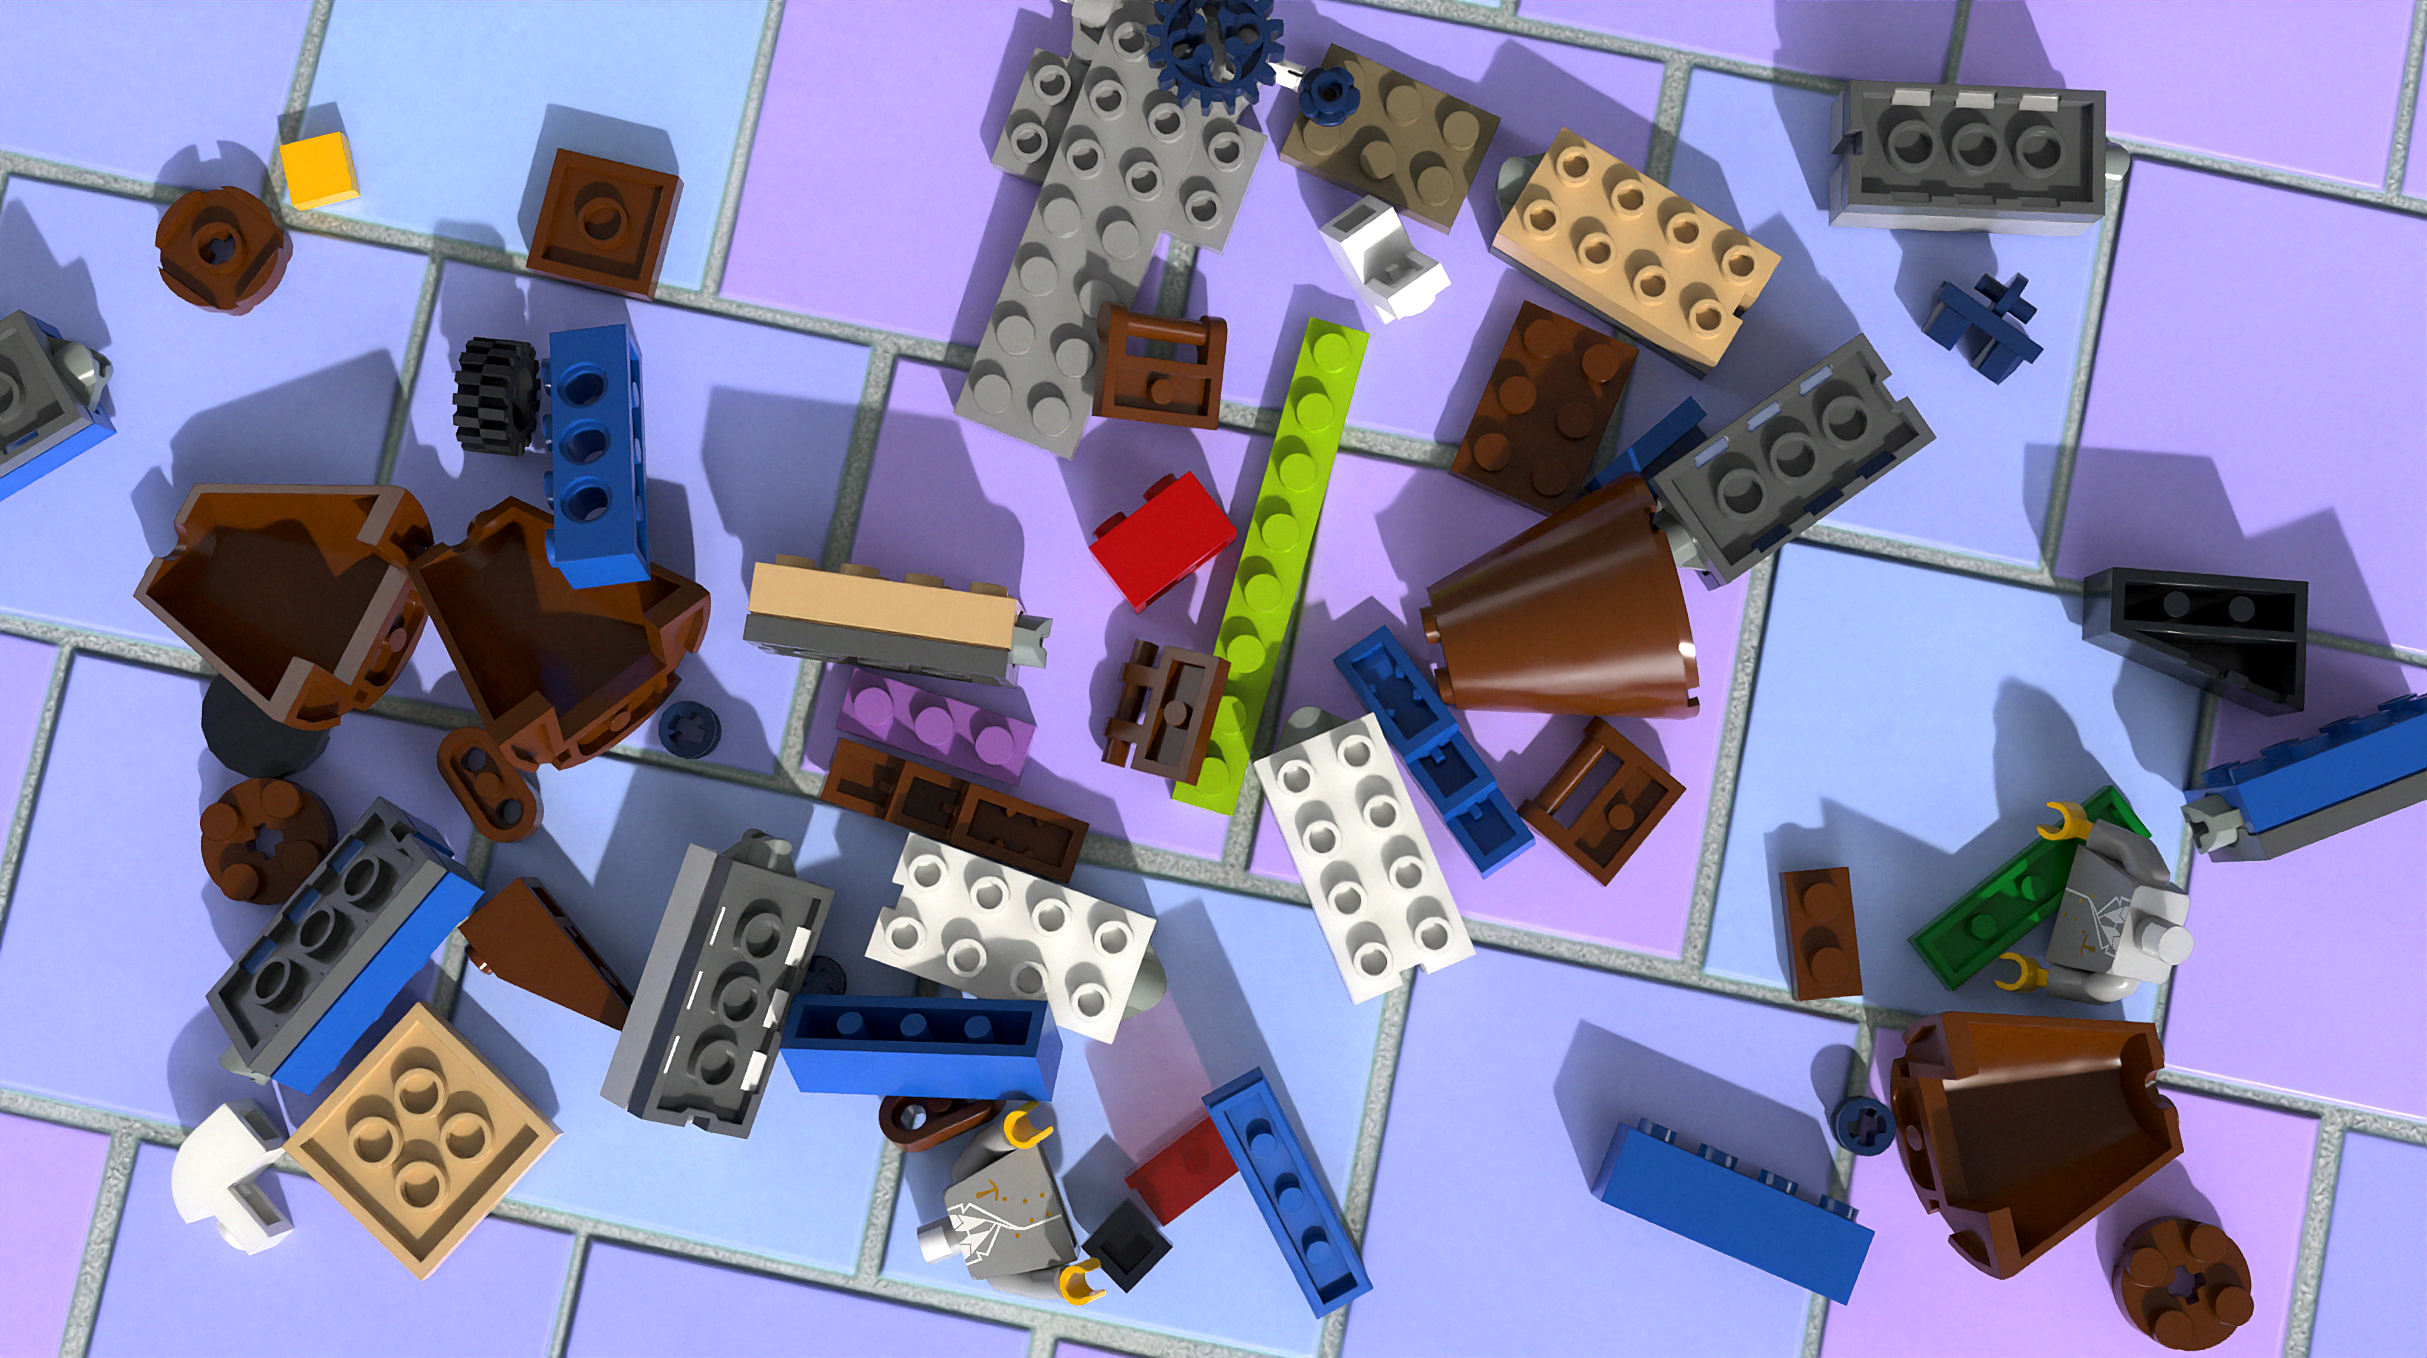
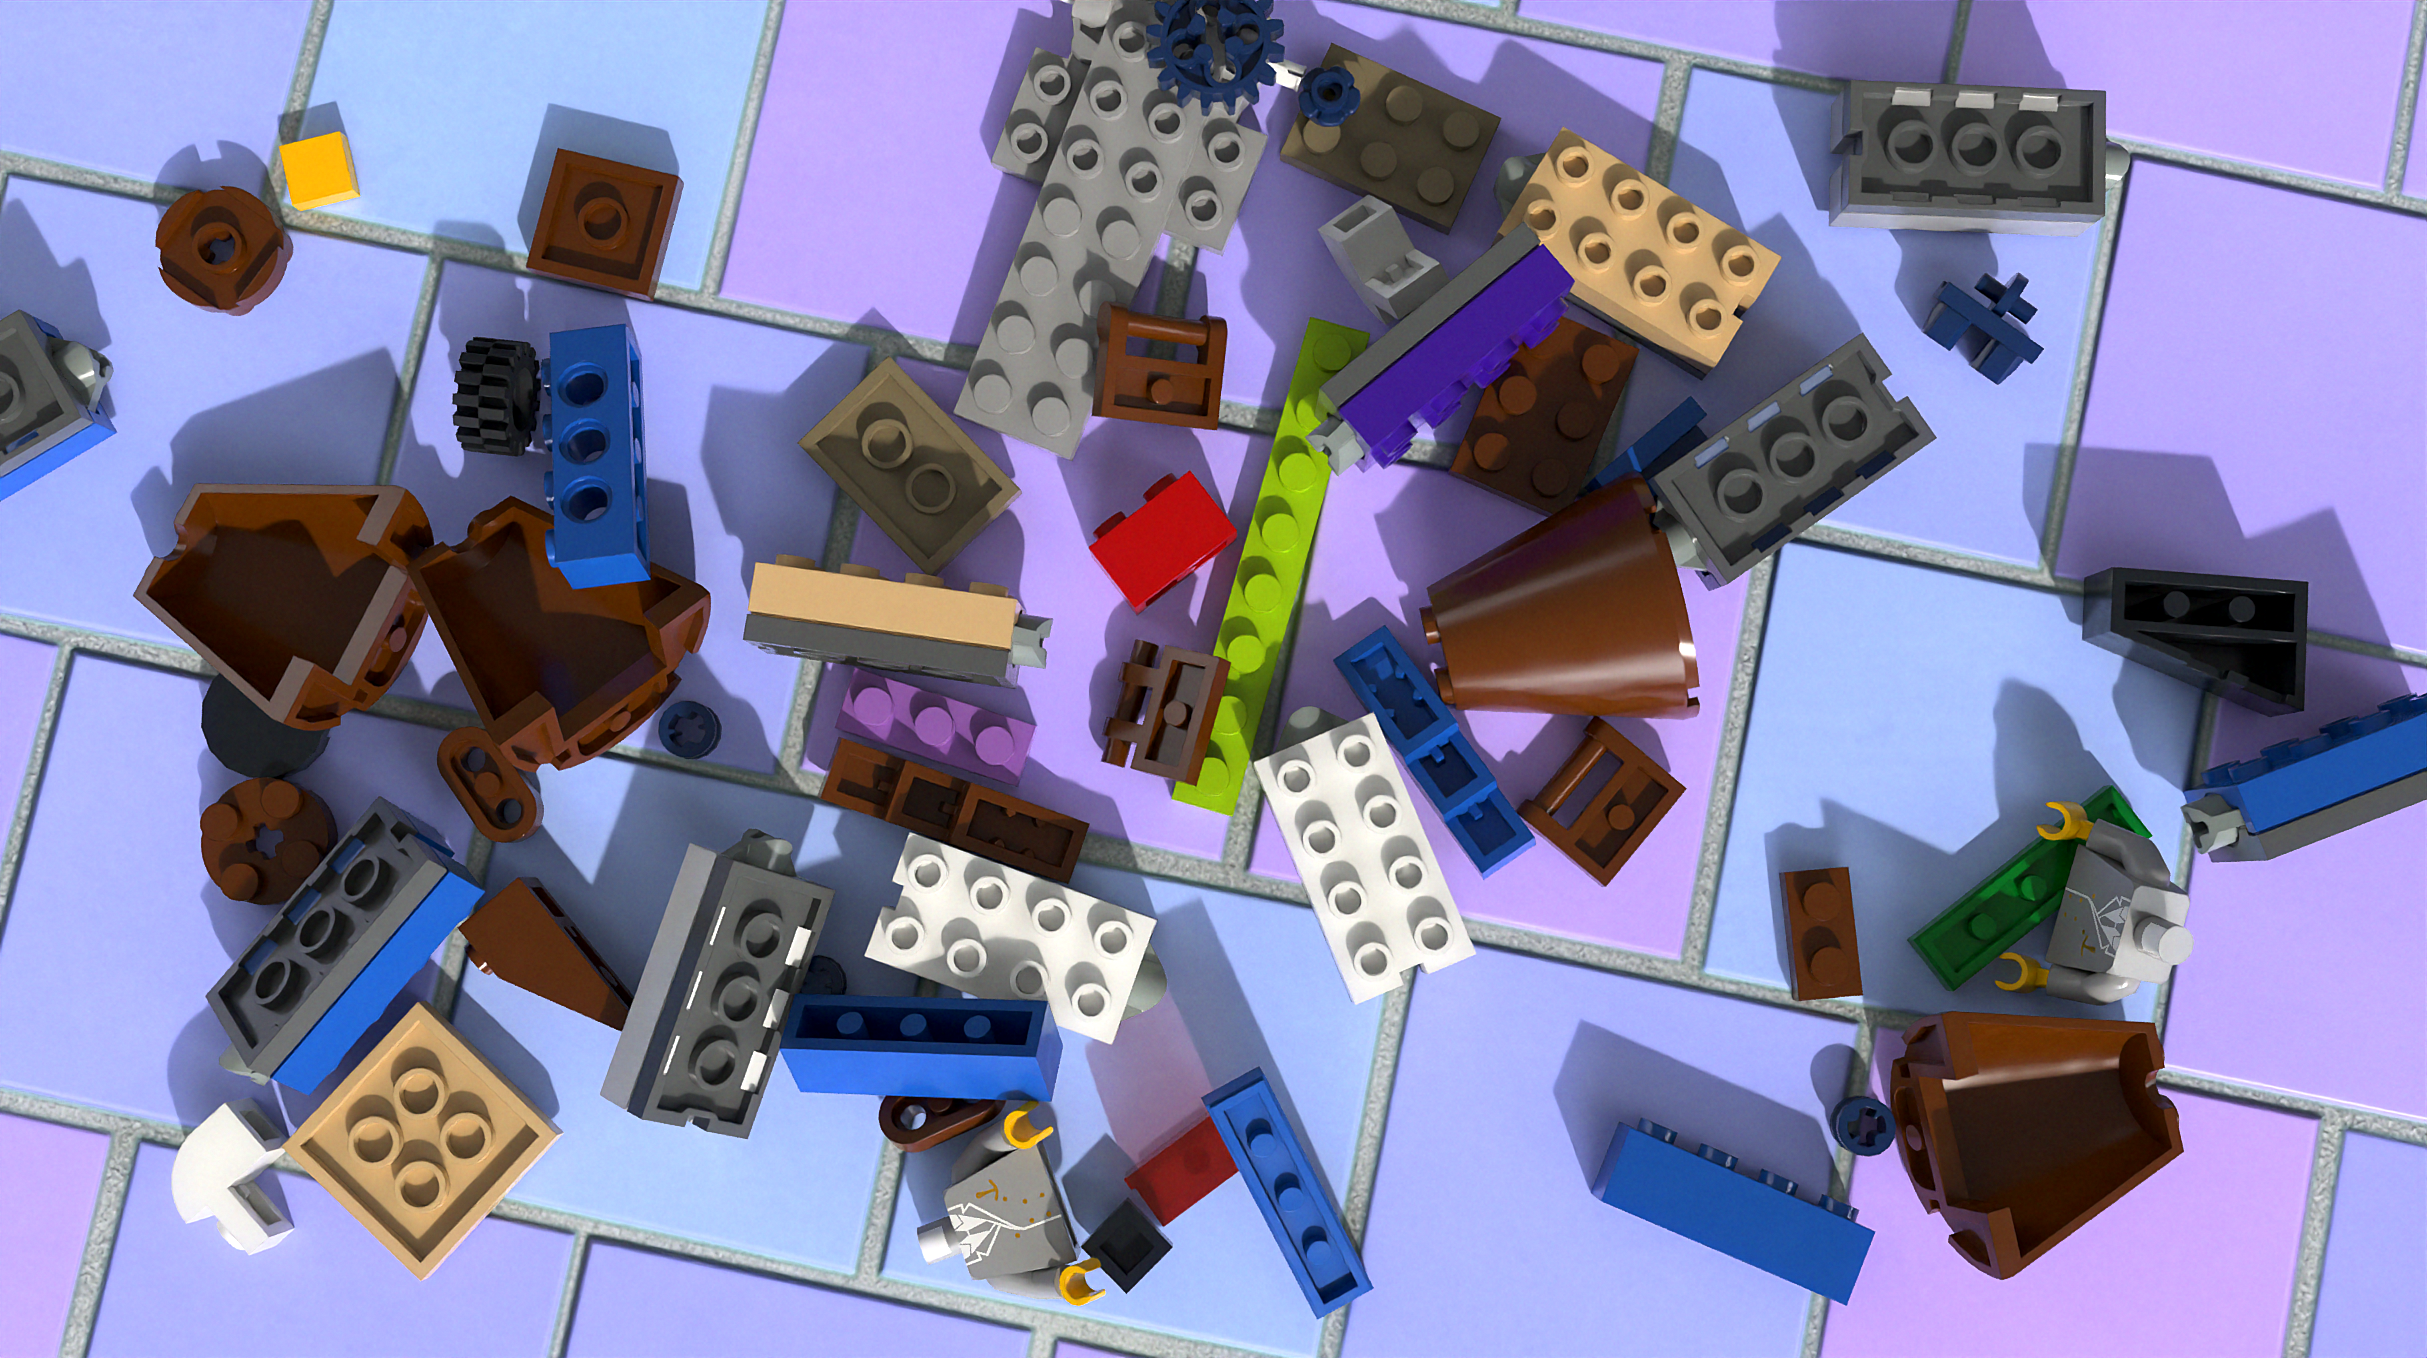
reddish brown plate [2112,1215,2254,1352] -> none
none -> dark tan plate [797,356,1022,576]
none -> dark purple piece [1305,221,1575,476]

